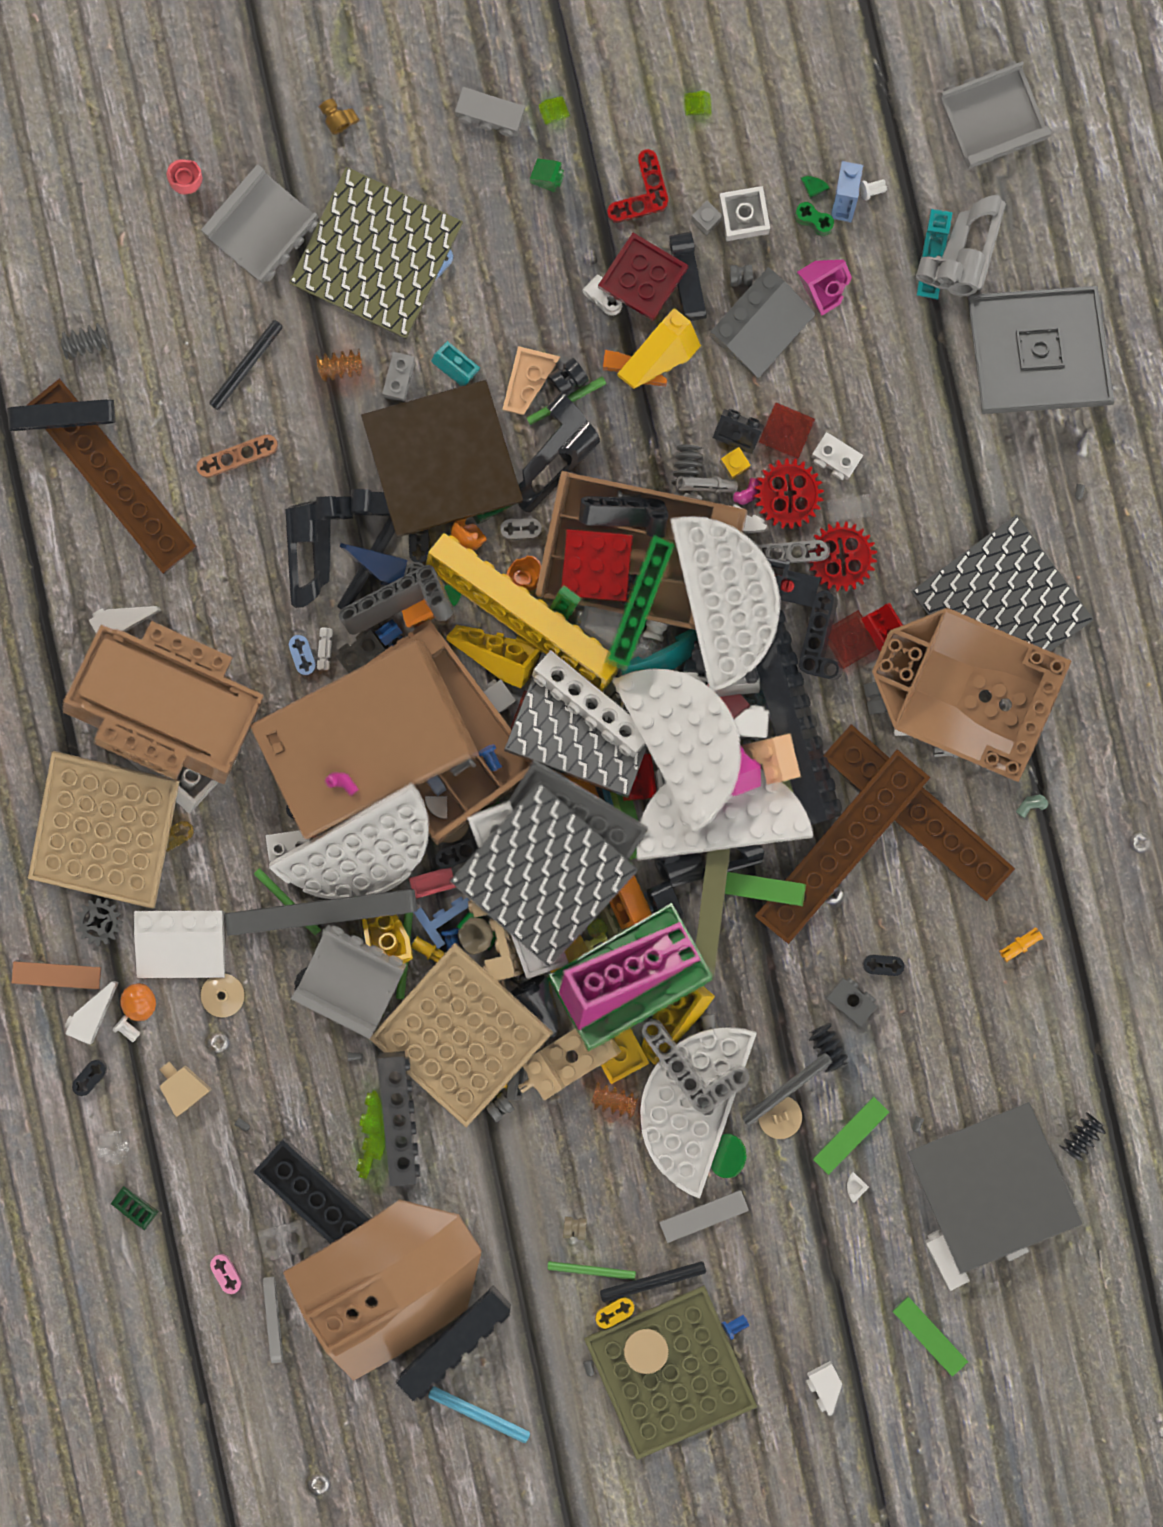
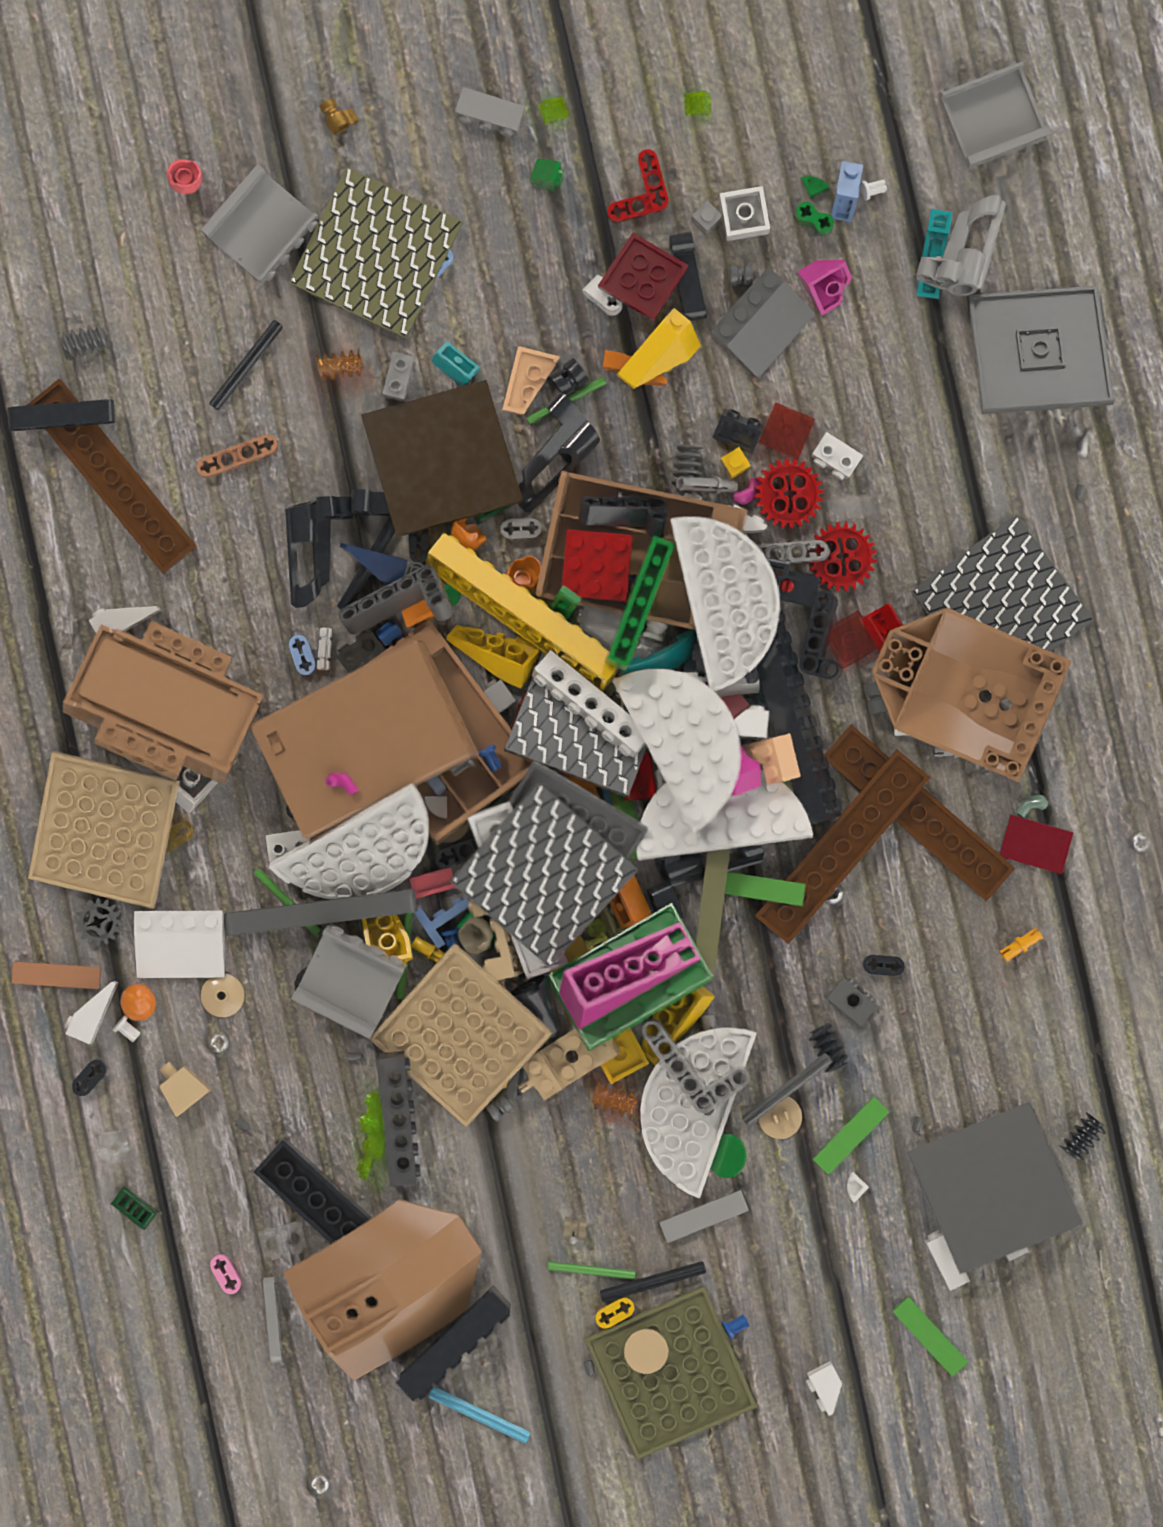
none -> dark red tile [999,814,1074,874]

